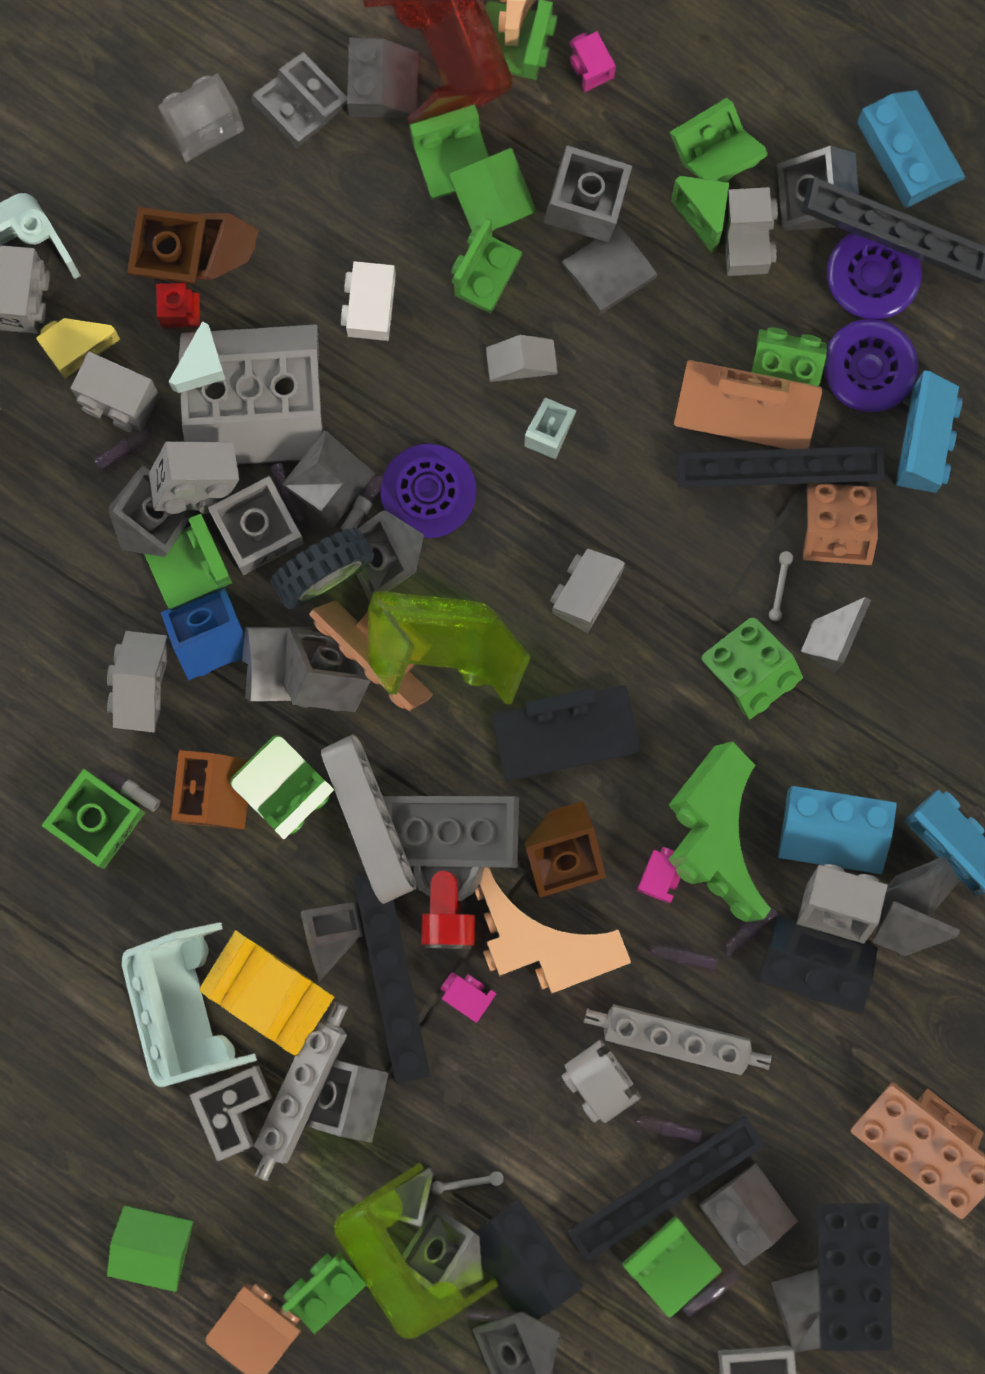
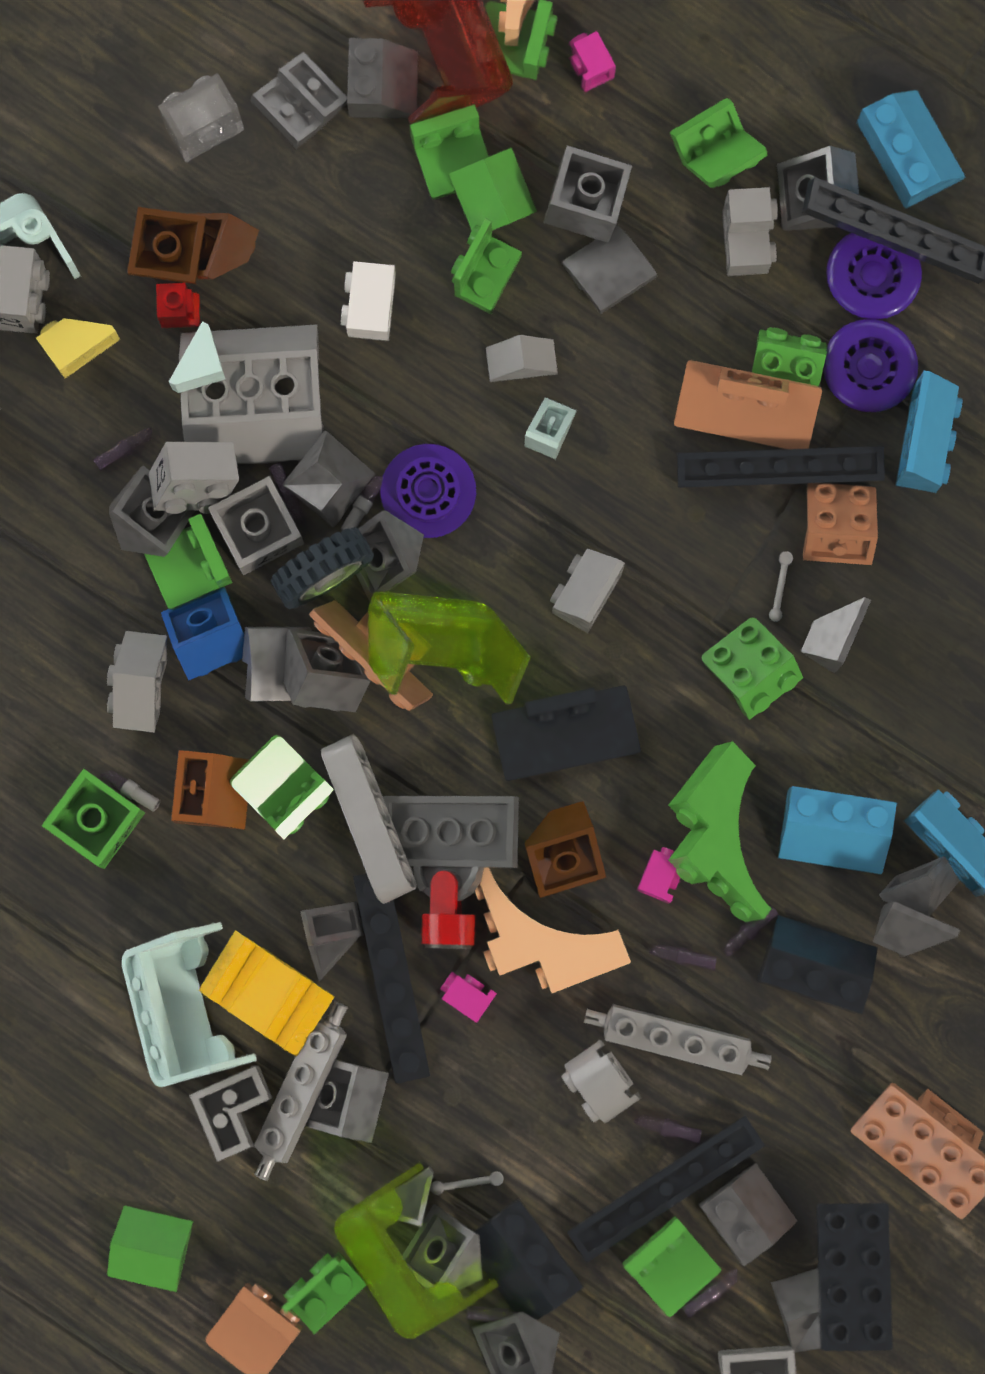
light grey brick [70,351,160,432] -> none
bright green slope [671,176,729,253] -> none
light grey brick [797,864,887,944] -> none

